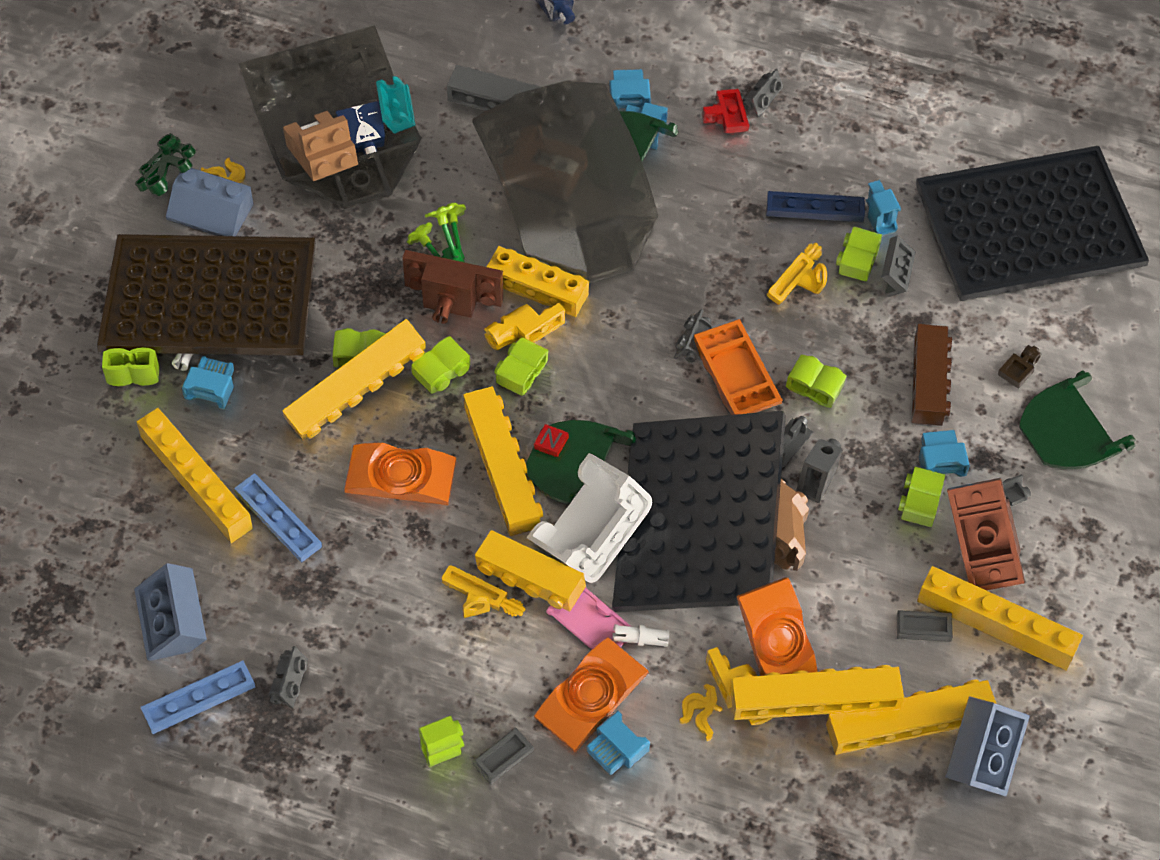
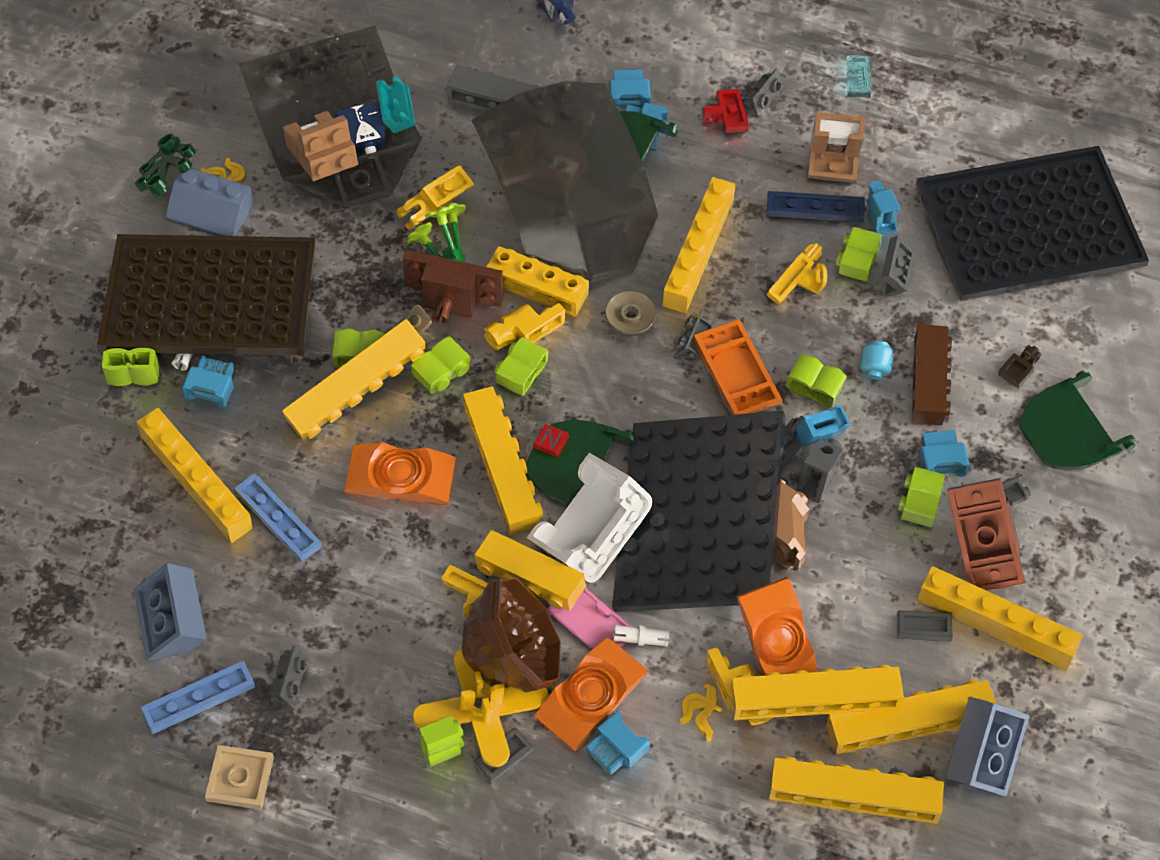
none -> tan plate [205,745,274,810]
none -> yellow plate [397,165,474,229]
none -> dark tan bracket [400,304,435,344]
none -> yellow piece [413,649,549,767]
none -> reddish brown rock [462,577,561,692]
none -> dark tan dish [606,291,656,334]
none -> yellow brick [662,177,735,314]
none -> yellow brick [769,756,944,824]
none -> dark azure piece [795,405,850,447]
none -> medium nougat brick [808,112,865,183]
none -> clear light blue tile [846,55,872,98]
none -> medium azure head [859,340,894,380]

